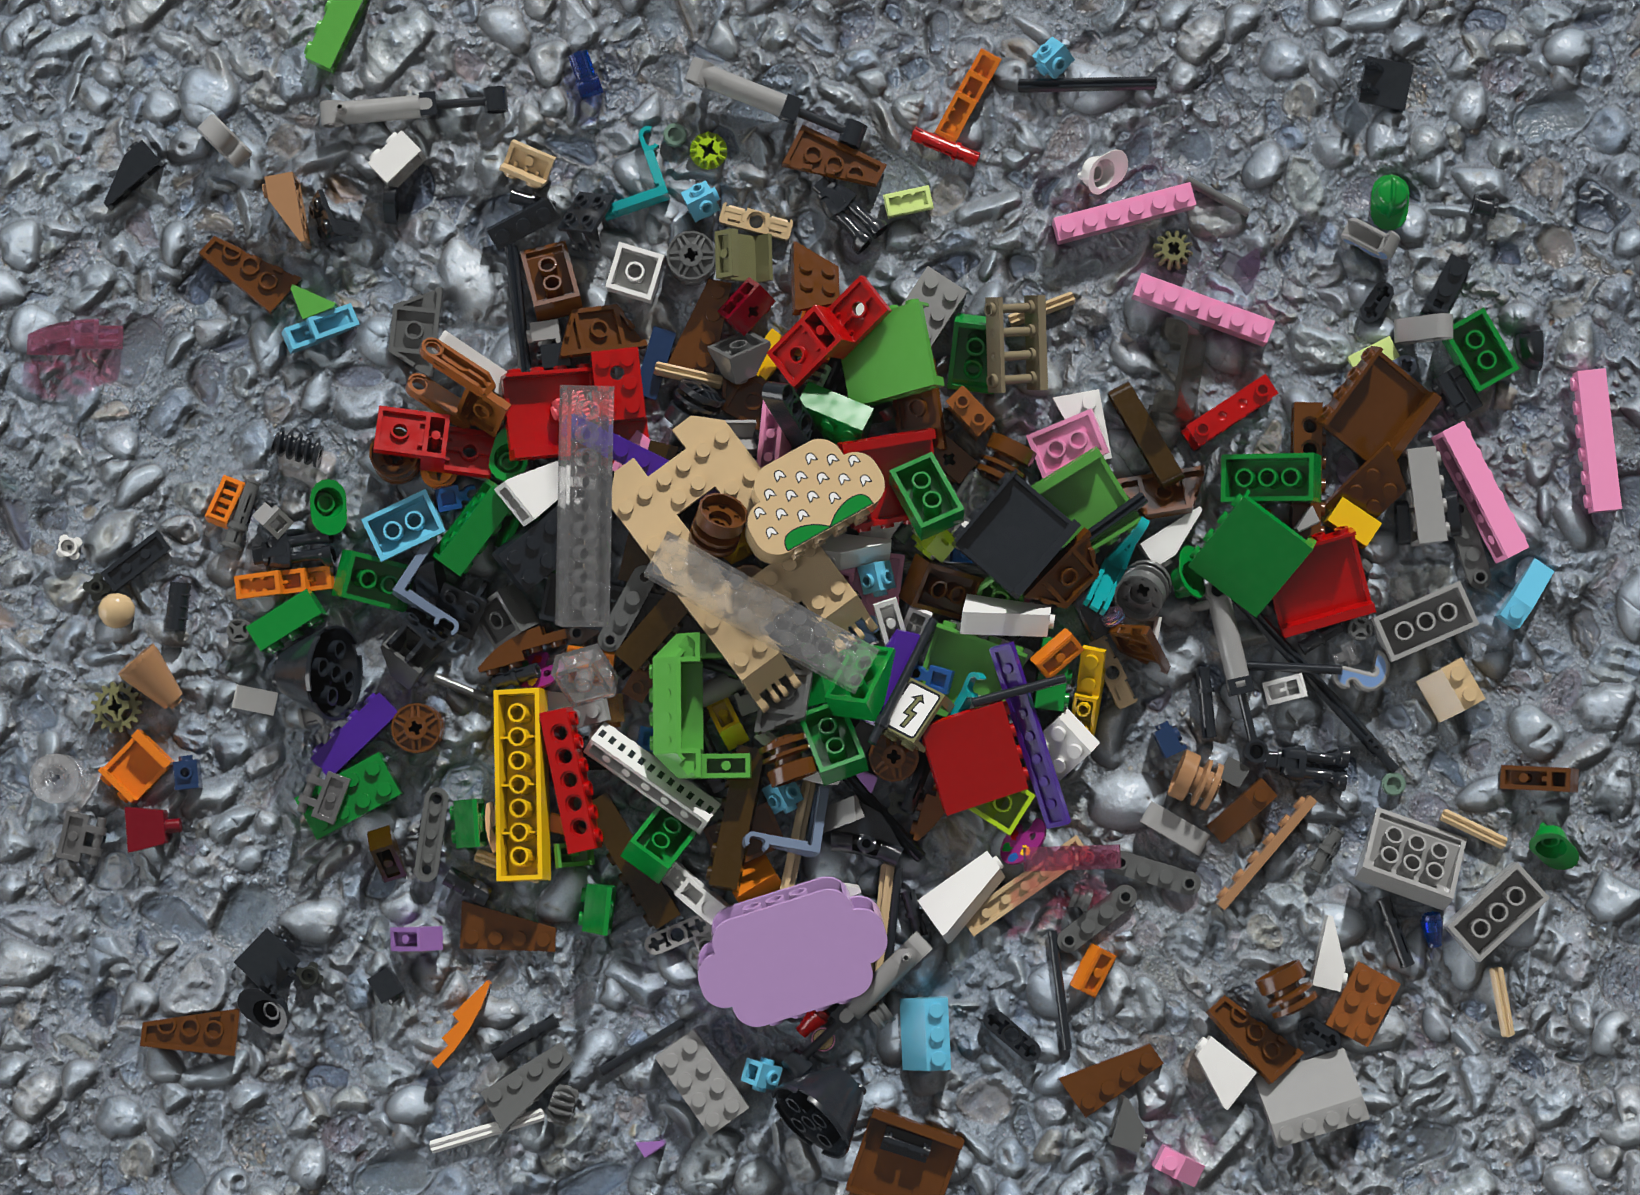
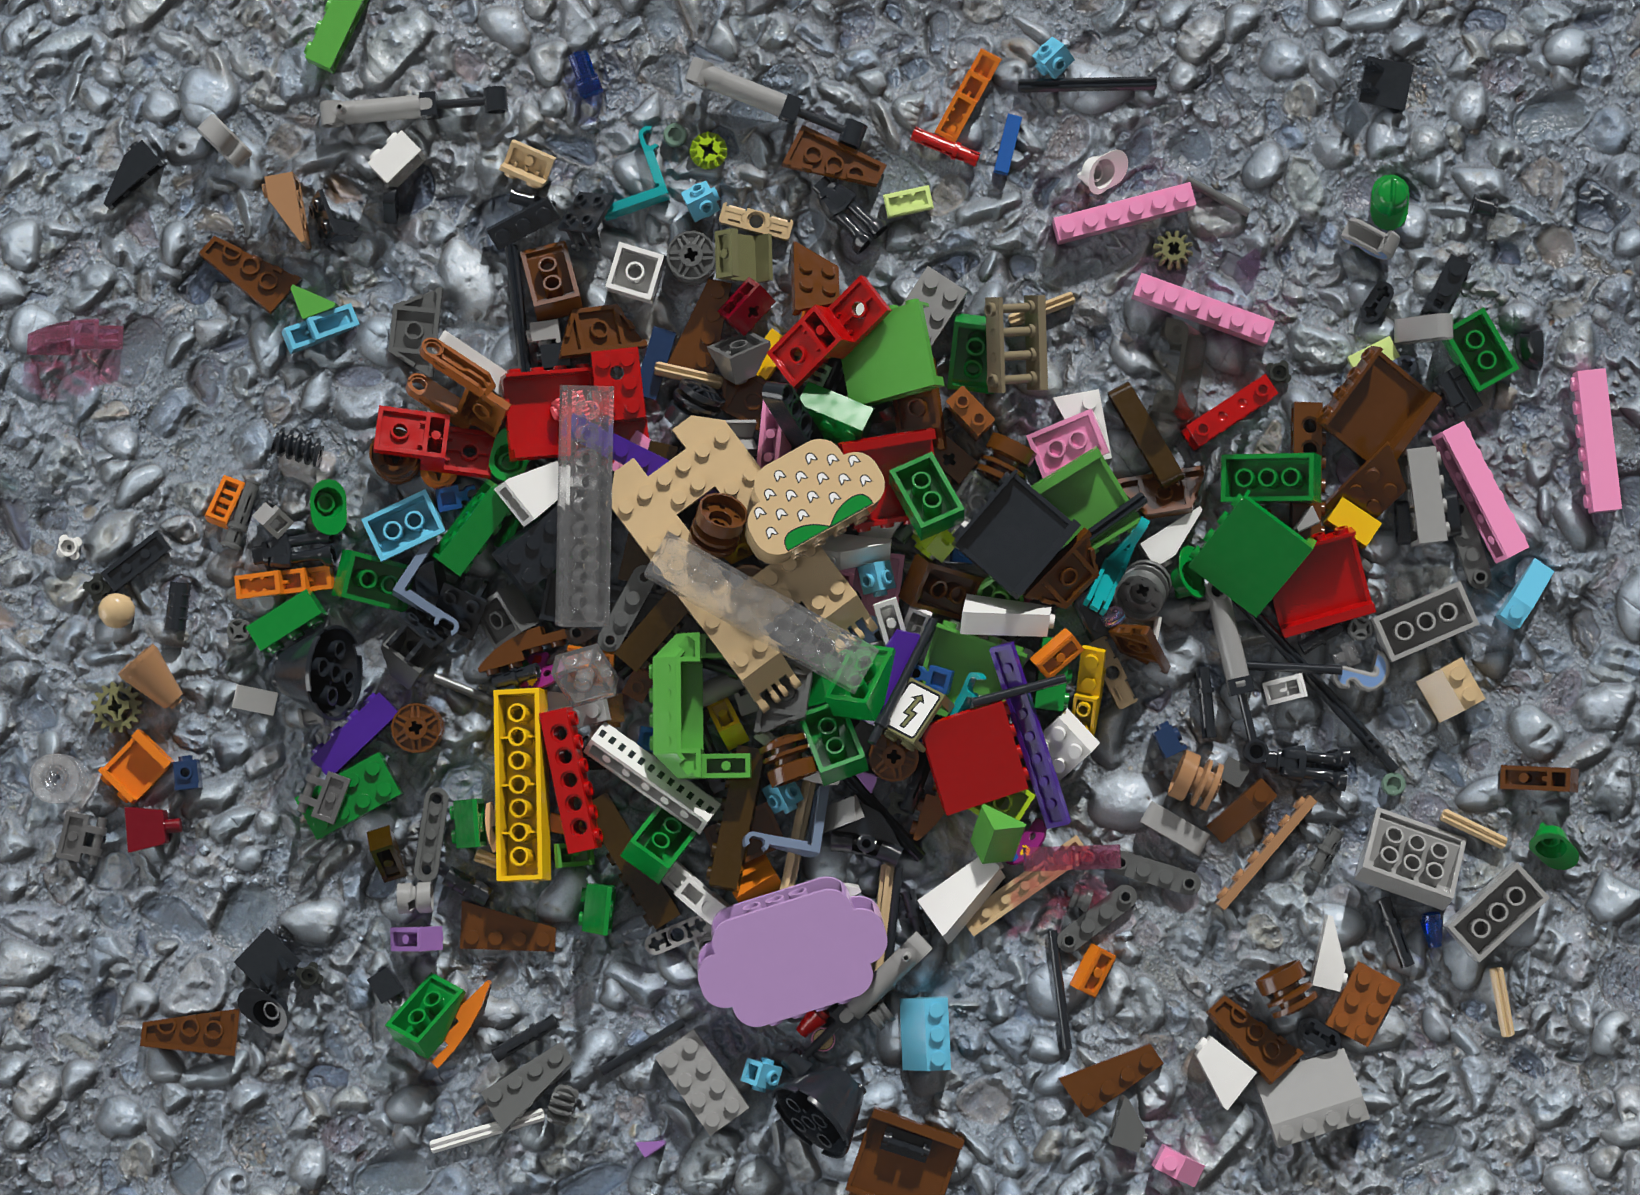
black beam [983,1008,1041,1062] -> none
none -> green slope [385,972,466,1059]
none -> light grey wheel [397,882,434,914]
none -> bright green slope [970,804,1026,864]
none -> blue piece [994,113,1022,176]
none -> pearl dark grey plate [1266,360,1291,386]

